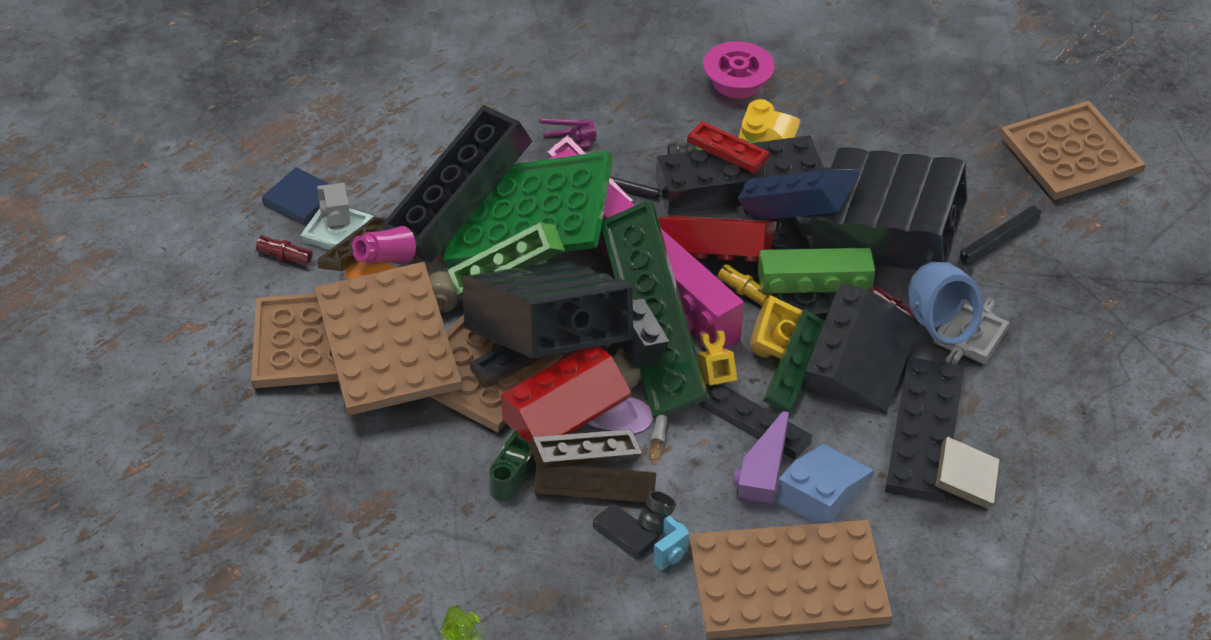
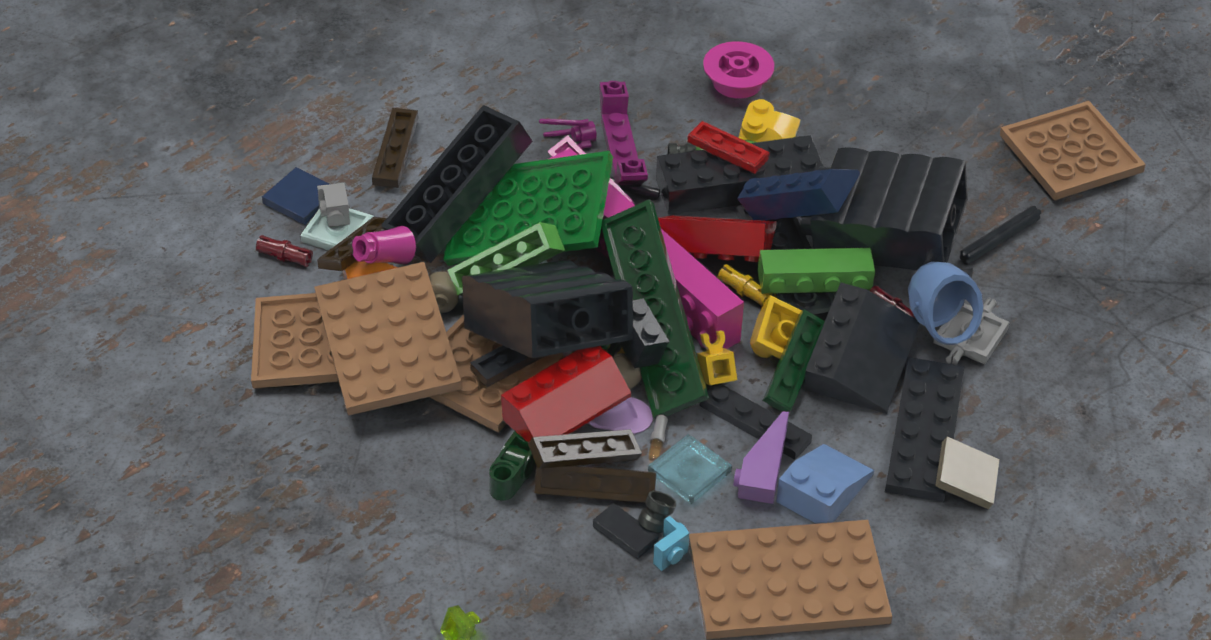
none -> dark brown plate [372,108,418,188]
none -> magenta slope [599,81,648,185]
none -> clear light blue tile [648,434,732,504]

